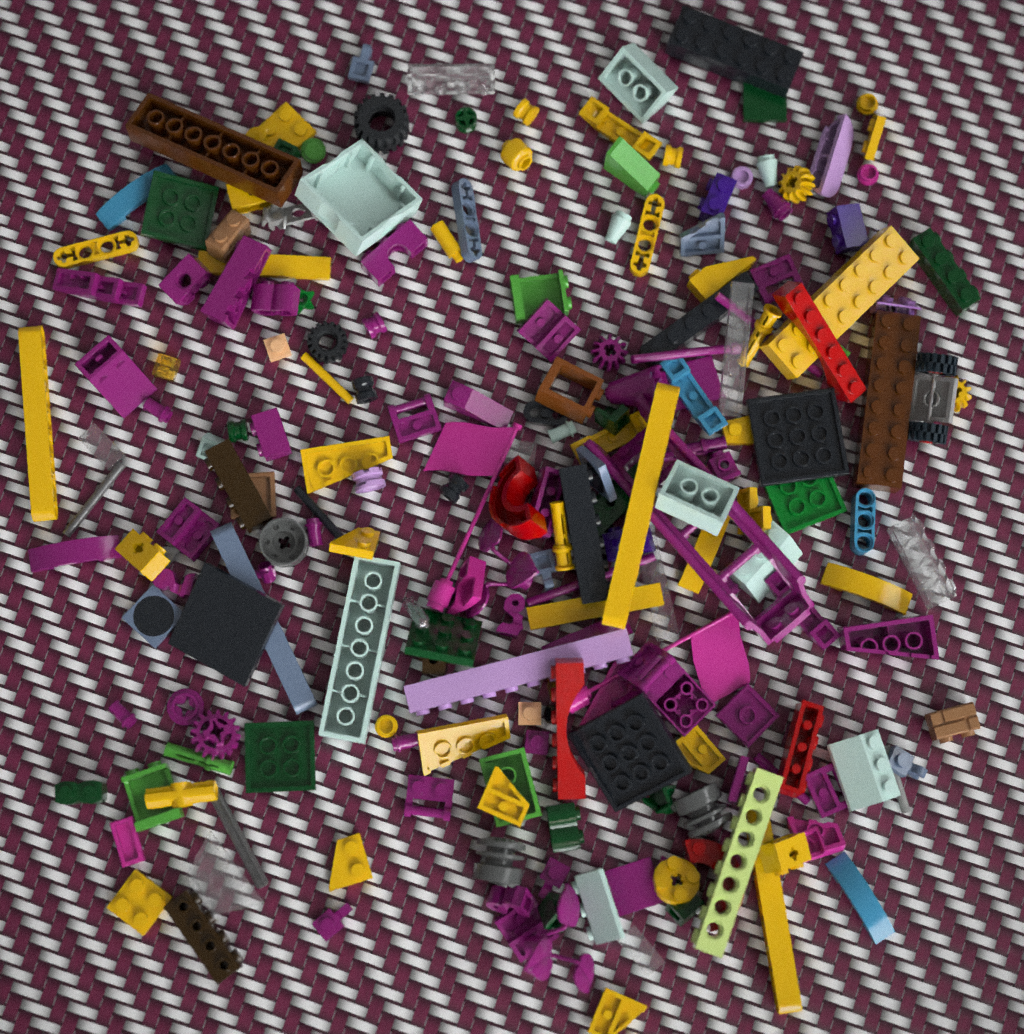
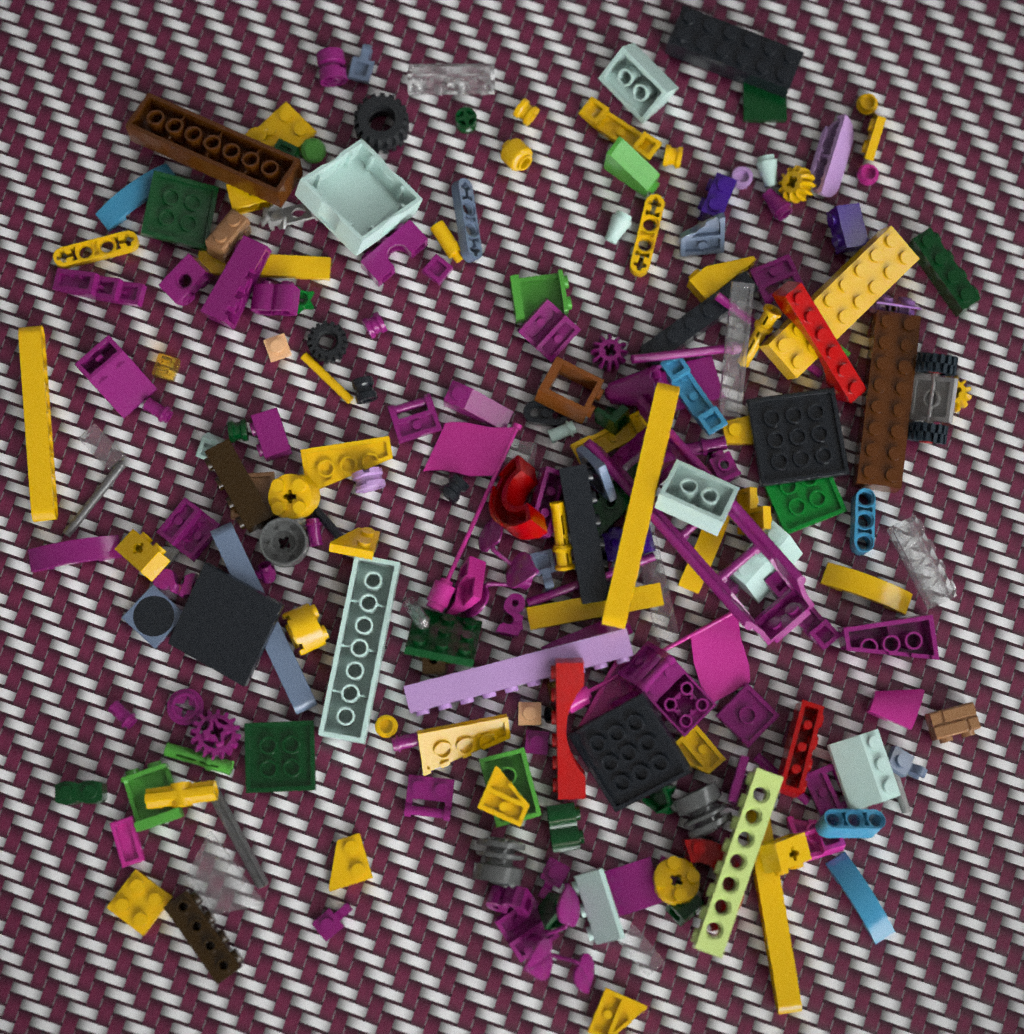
none -> yellow brick [268,474,320,519]
none -> yellow brick [282,603,329,656]
none -> magenta wheel [316,47,348,87]
none -> magenta plate [422,254,453,286]
none -> dark azure beam [815,809,886,838]
none -> dark pink slope [866,689,925,730]

